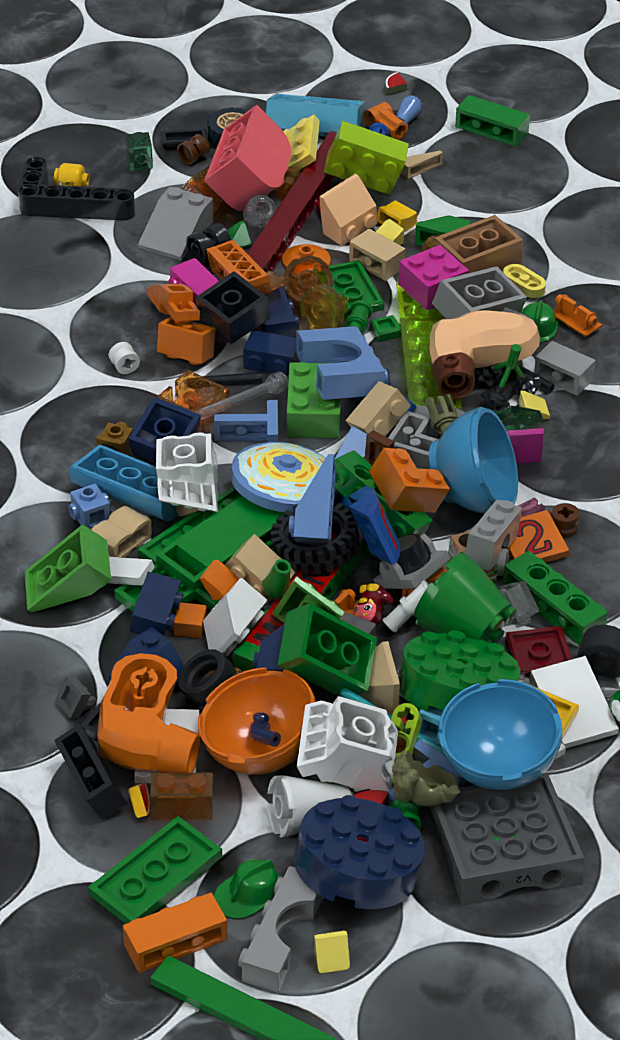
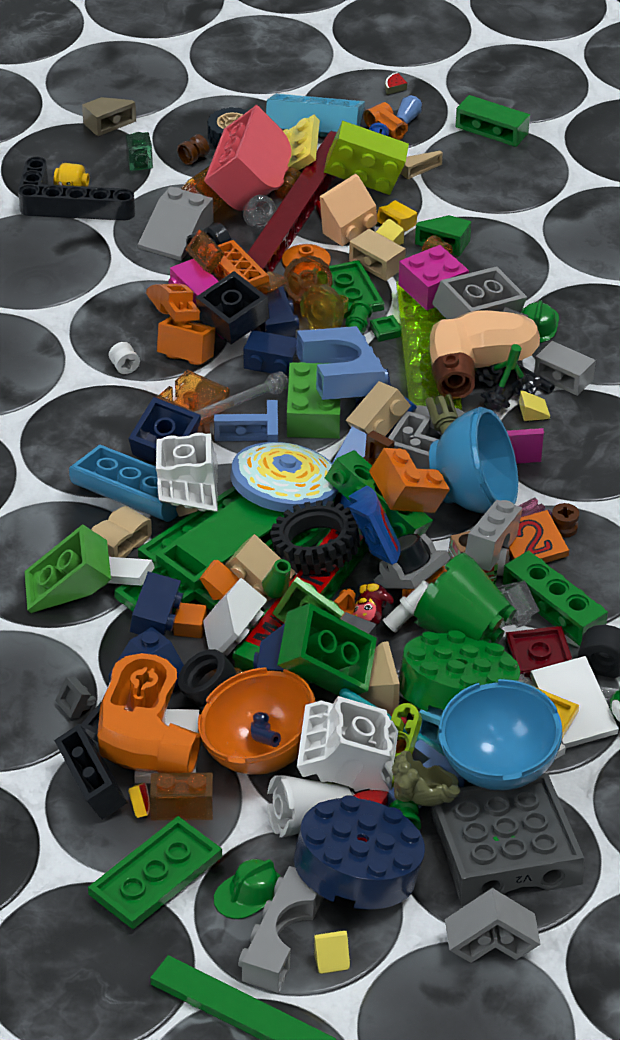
medium blue brick [68,484,110,529] -> none
pearl gold brick [96,422,133,455] -> none
orange brick [123,892,228,973] -> none
black tile [160,128,208,149] -> none
black piece [185,372,263,388] -> none
green slope [227,221,251,249] -> none
medium blue slope [289,454,336,547] -> none
medium nougat slope [435,215,523,273] -> none
clear green slope [490,406,544,431] -> none
light yellow plate [503,264,546,299] -> none
orange hinge [553,294,603,337] -> none
none -> dark tan slope [82,97,136,136]
none -> clear orange plate [185,229,225,274]
none -> light grey brick [445,888,541,963]

